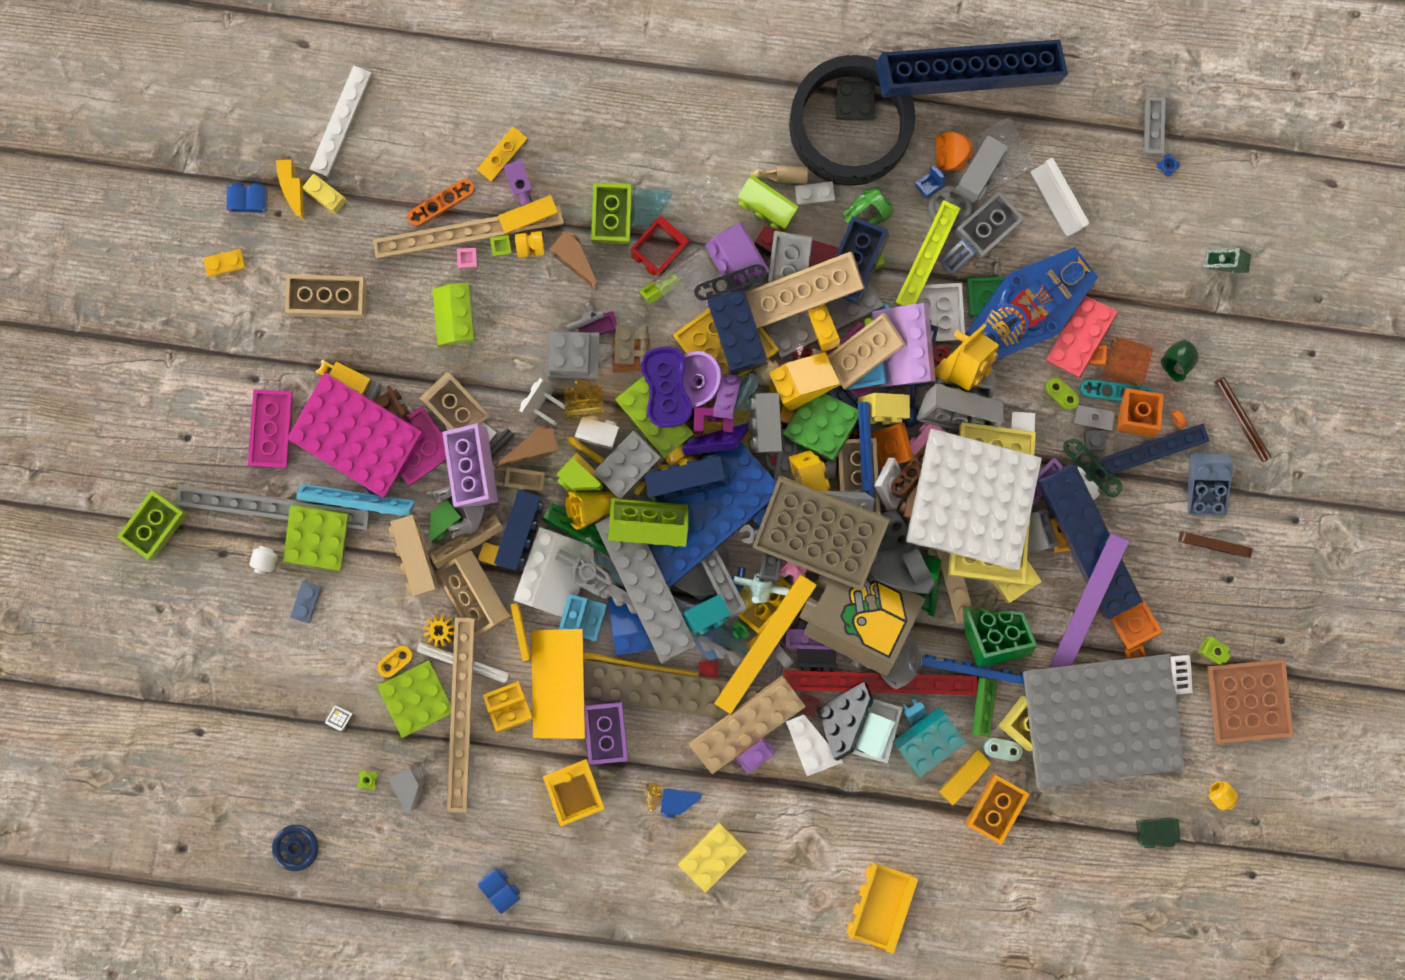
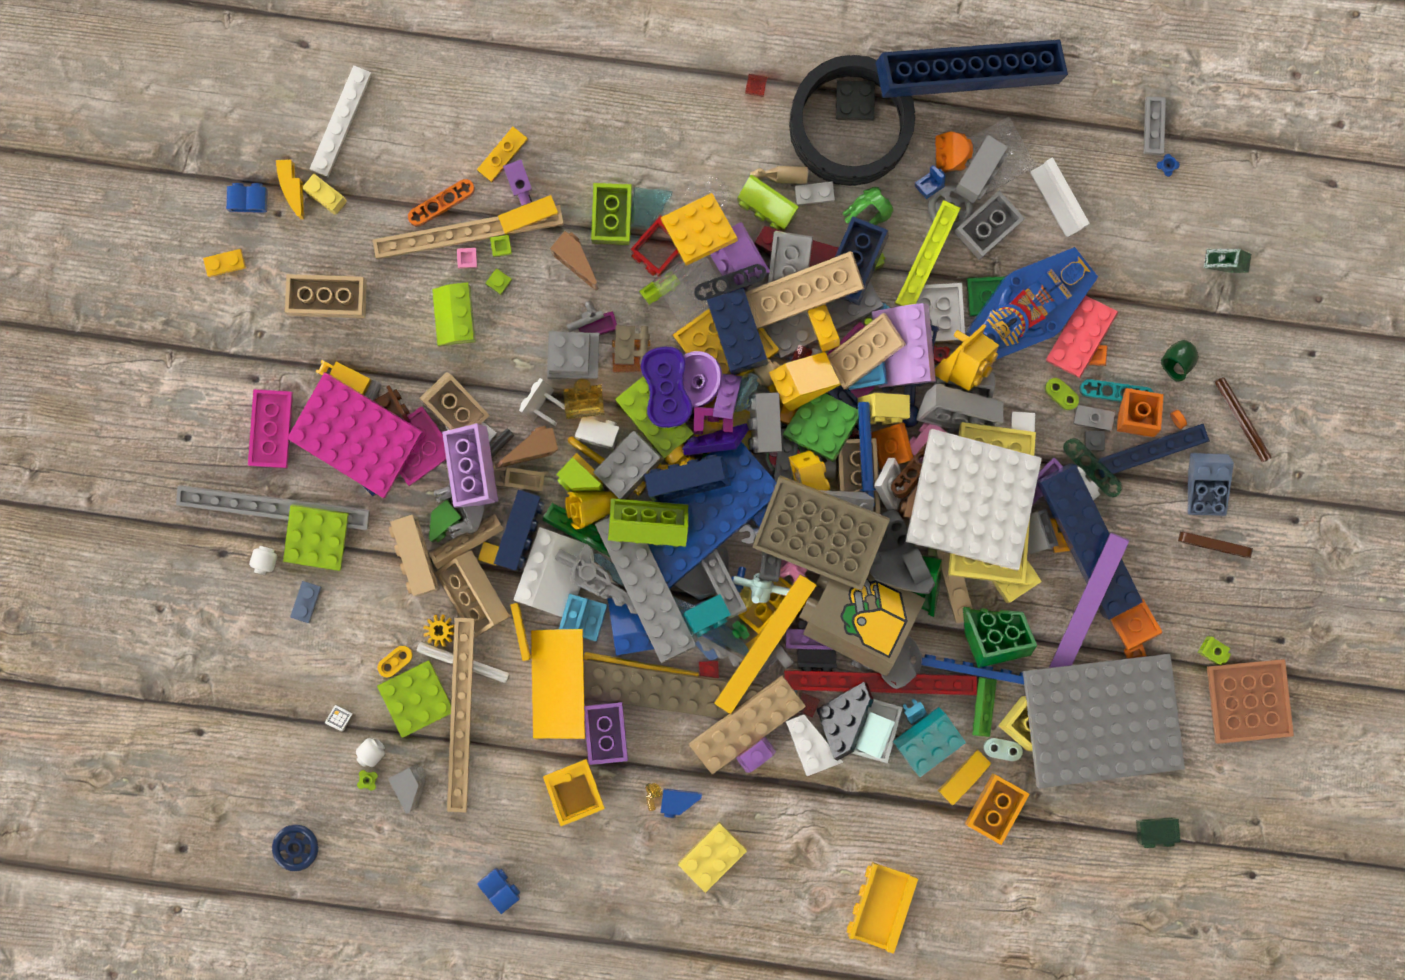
lime brick [117,490,188,561] -> none
medium azure plate [297,484,415,517] -> none
yellow slope [483,681,533,733] -> none
yellow wheel [515,231,545,259] -> none
sand blue tile [939,237,978,275] -> none
clear orange brick [1102,337,1154,386] -> none
white slope [1169,655,1193,695] -> none
yellow head [1209,781,1238,810] -> none
none -> white head [356,738,385,767]
none -> lime plate [485,268,512,295]
none -> yellow plate [661,193,738,266]
none -> clear red plate [745,74,767,97]

